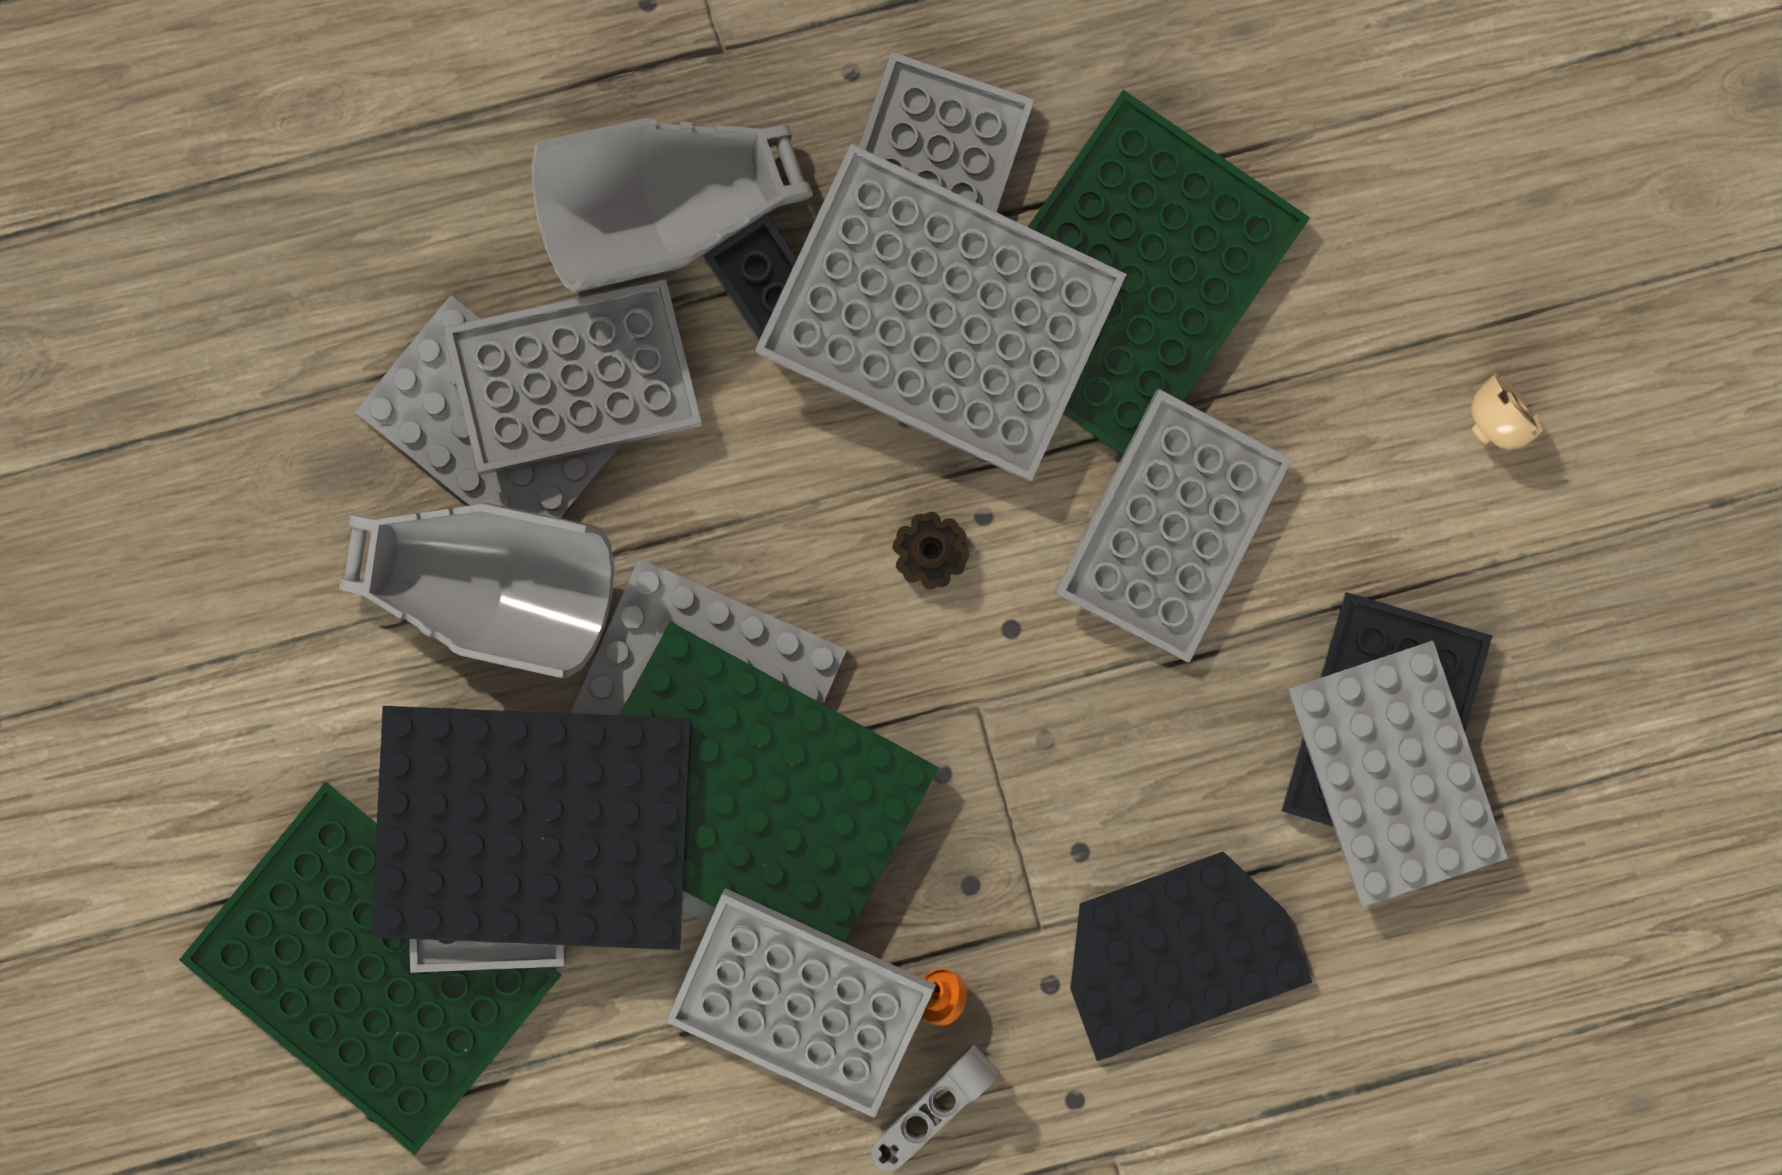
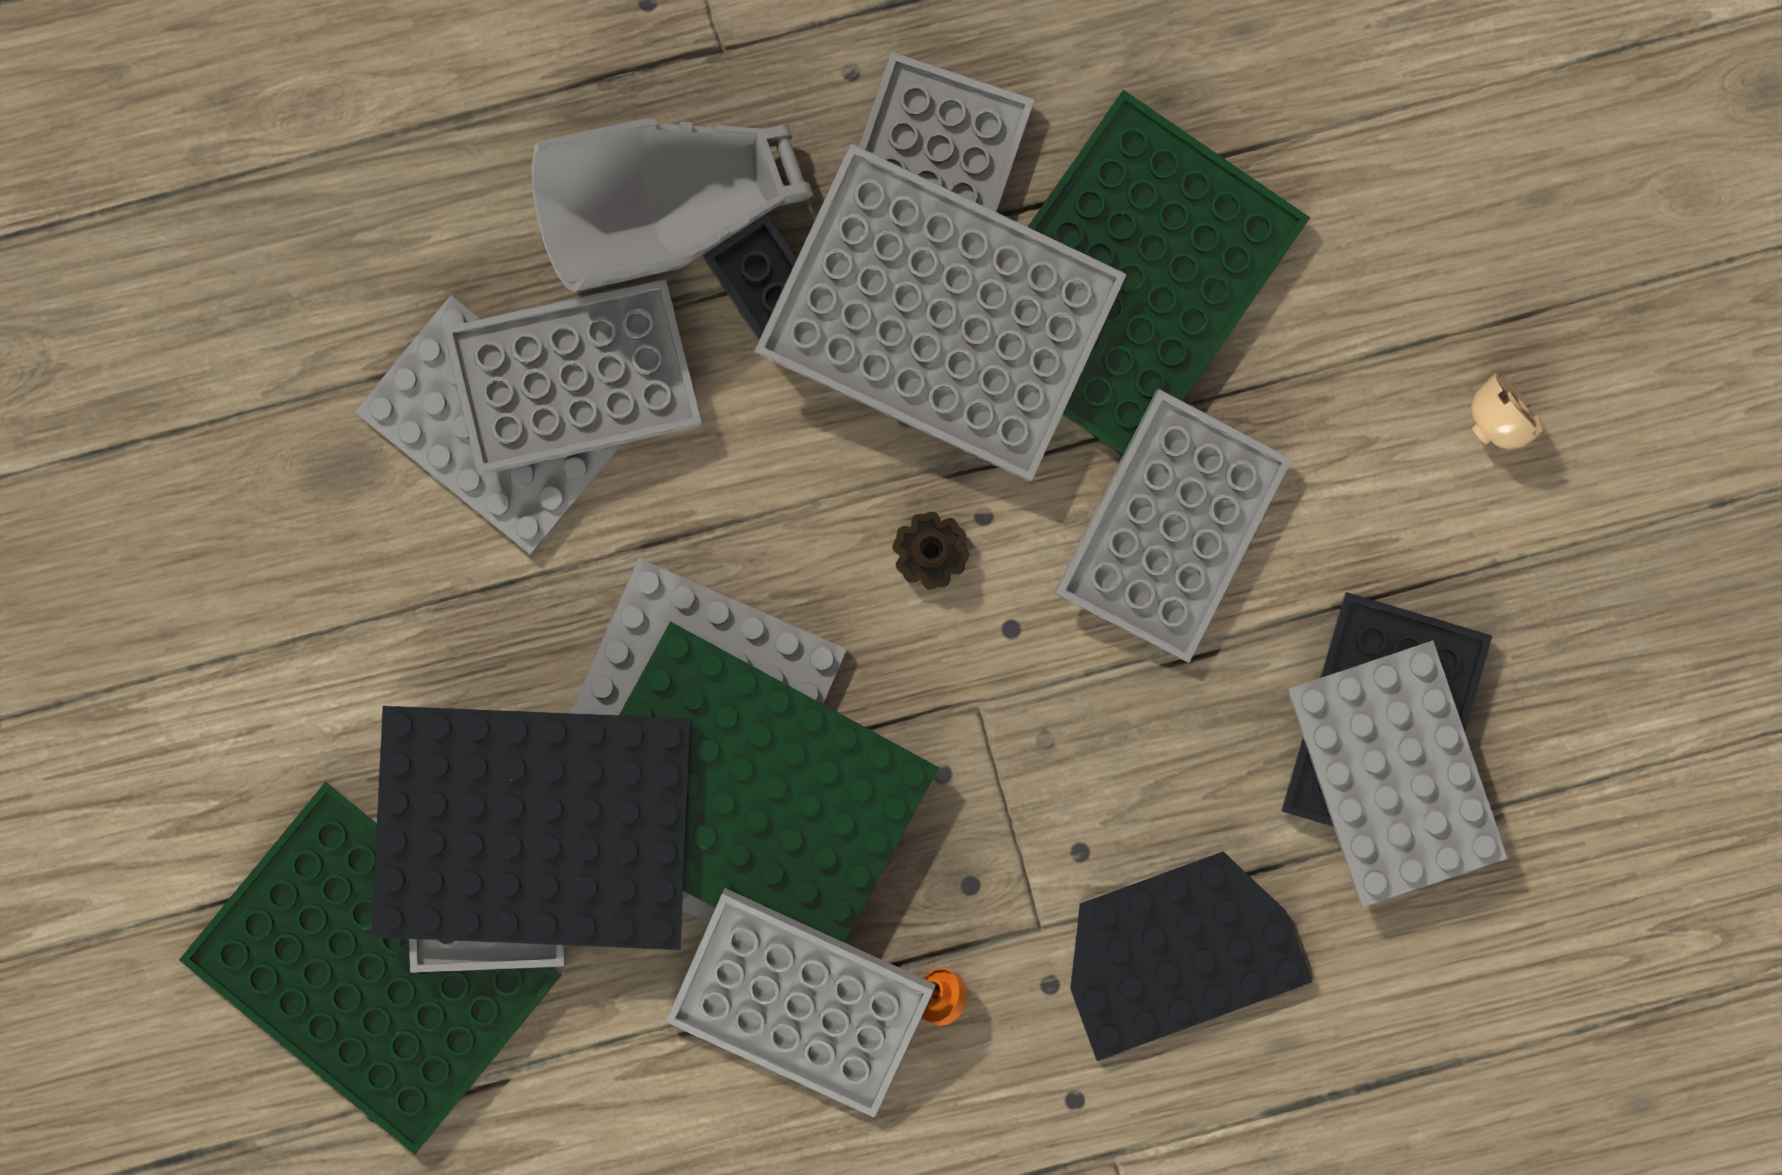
light grey windscreen [339,503,614,678] -> none
light grey piece [871,1044,1000,1171] -> none

